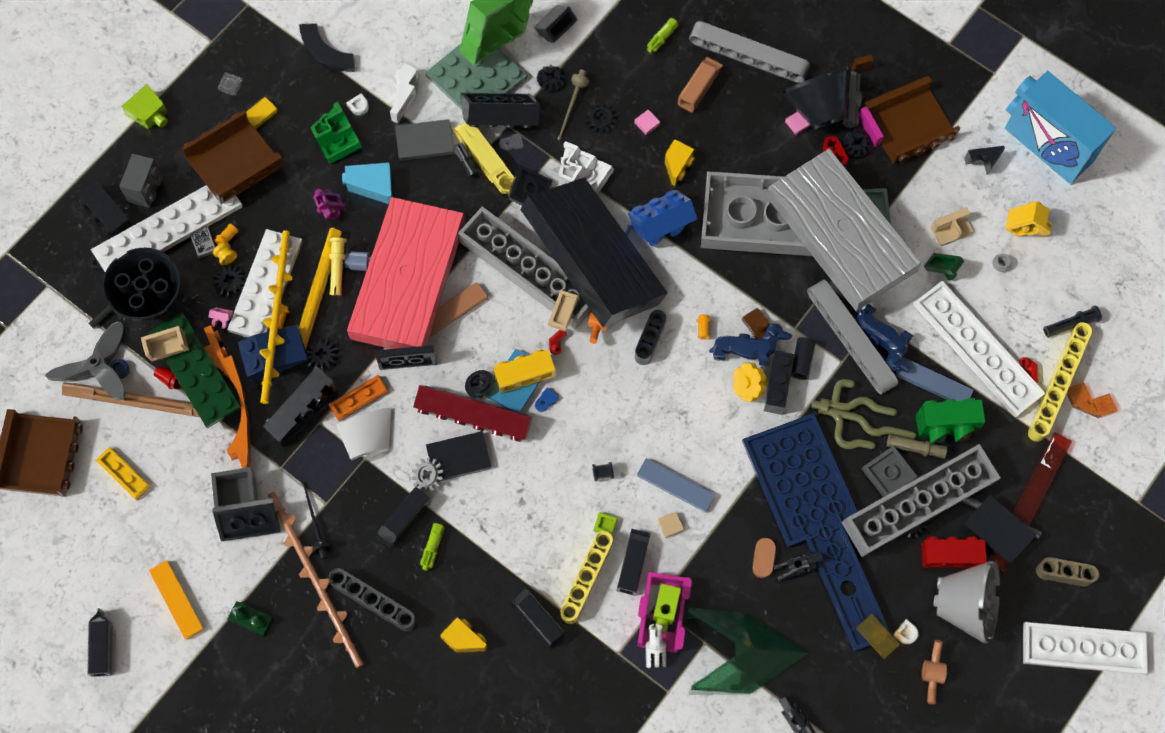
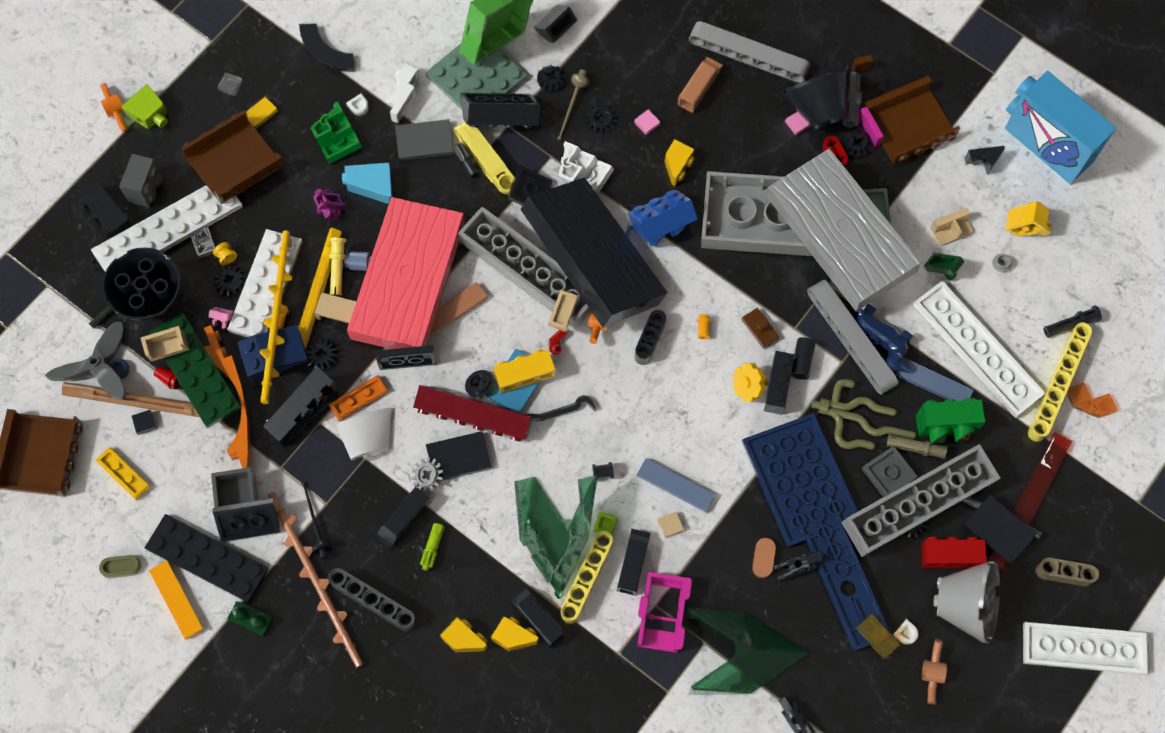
black piece [87,608,113,677] -> none
light orange pin [215,224,238,245] -> none
clear piece [499,133,523,151] -> none
blue piece [535,387,559,412] -> none
white arm [646,624,666,668] -> none
lime piece [647,18,678,53] -> none
lime torso [653,584,681,634] -> none
dark blue animal [709,324,792,366] -> none
red arm [1019,357,1039,383] -> none
none -> olive tile [99,555,141,578]
none -> orange piece [100,83,128,131]
none -> black tile [132,410,157,435]
none -> black plate [144,514,269,604]
none -> tan panel [315,293,356,325]
none -> yellow slope [491,617,539,651]
none -> clear green windscreen [514,475,598,599]
none -> black piece [526,395,596,422]

